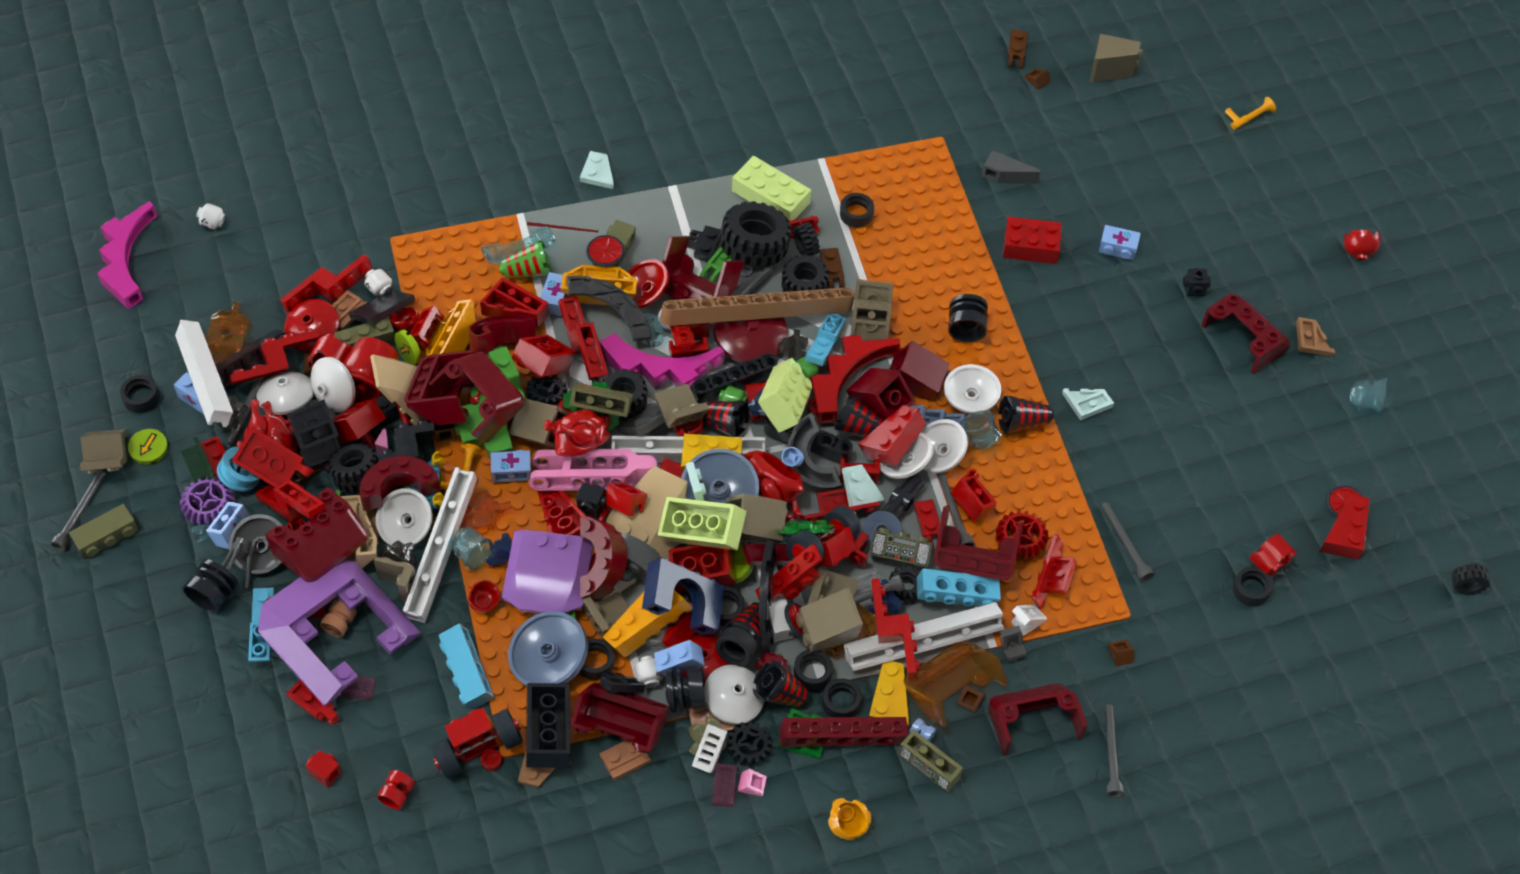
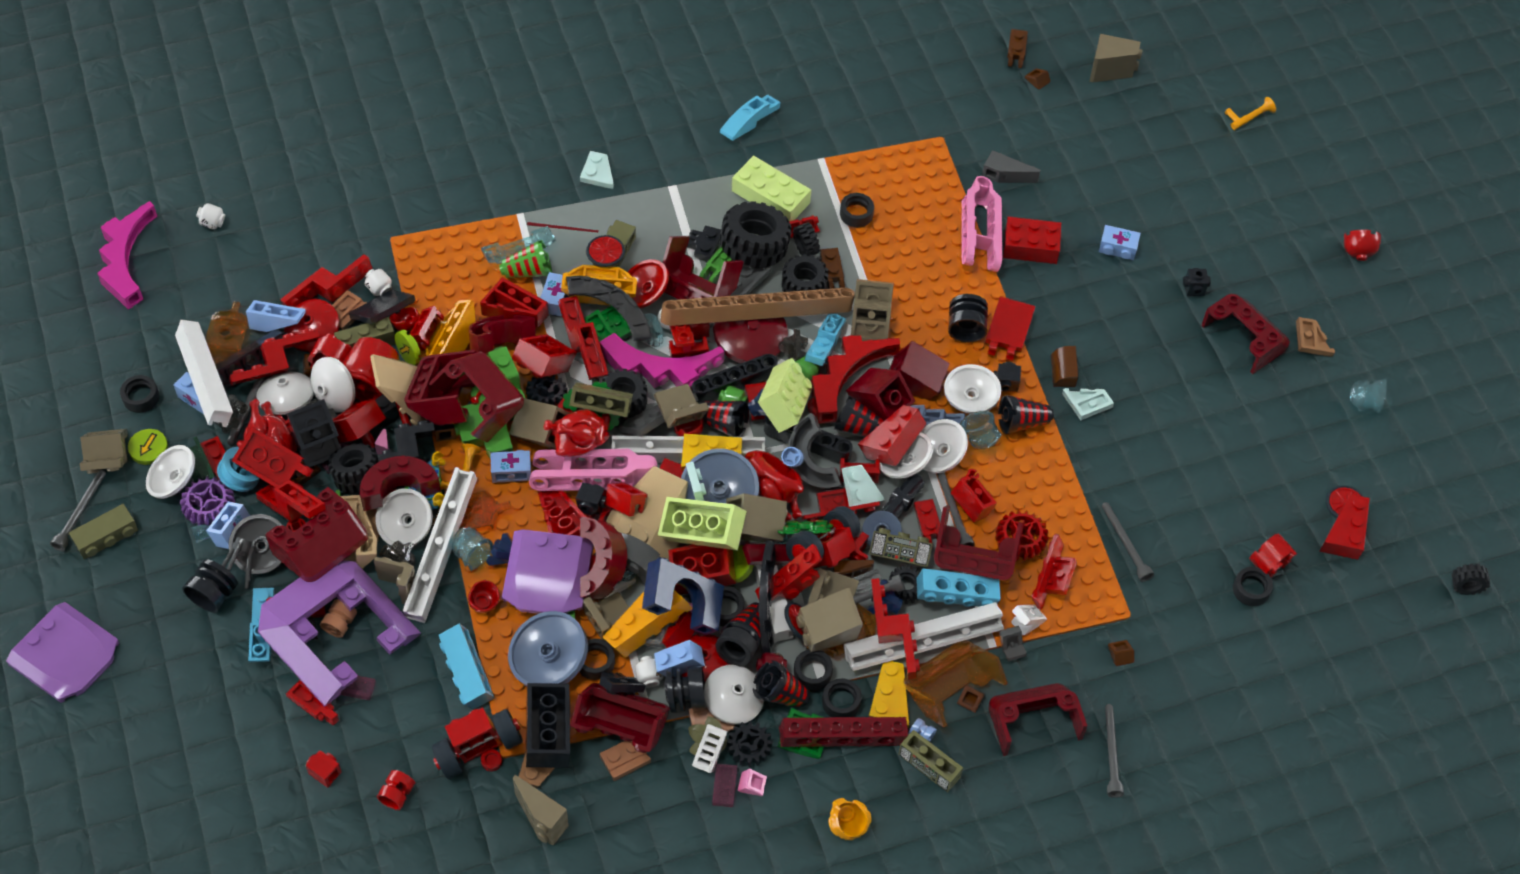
none -> medium lavender wedge [6,602,119,703]
none -> white dish [146,445,195,499]
none -> light blue slope [246,300,306,332]
none -> dark tan slope [513,775,569,845]
none -> green slope [584,306,632,342]
none -> medium azure slope [720,95,781,141]
none -> reddish brown slope [833,560,874,578]
none -> bright pink piece [962,176,1002,272]
none -> red tile [985,296,1035,361]
none -> black brick [993,362,1021,392]
none -> reddish brown brick [1051,346,1078,387]

